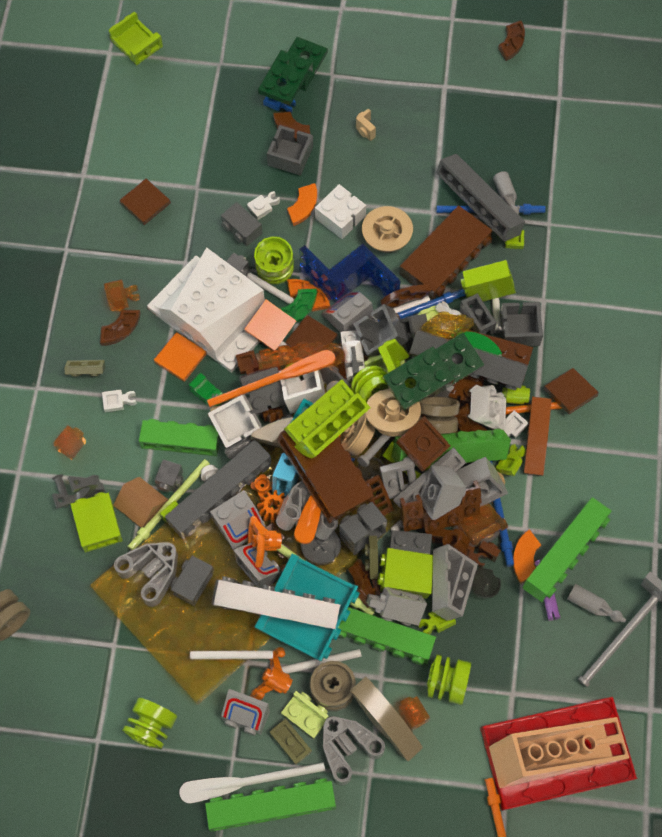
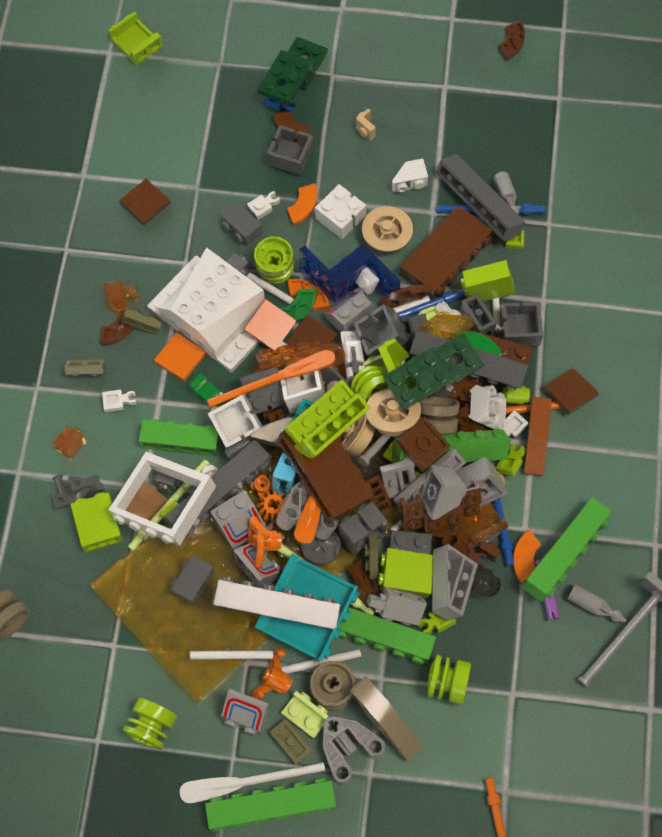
light grey connector [114,542,178,607] -> none
reddish brown plate [236,350,259,375] -> none
clear orange brick [398,696,430,731] -> none
piece [480,697,637,811] -> none
none -> white window [109,452,216,546]
none -> olive plate [121,309,162,335]
none -> white plate [354,268,379,297]
none -> white slope [392,159,428,193]

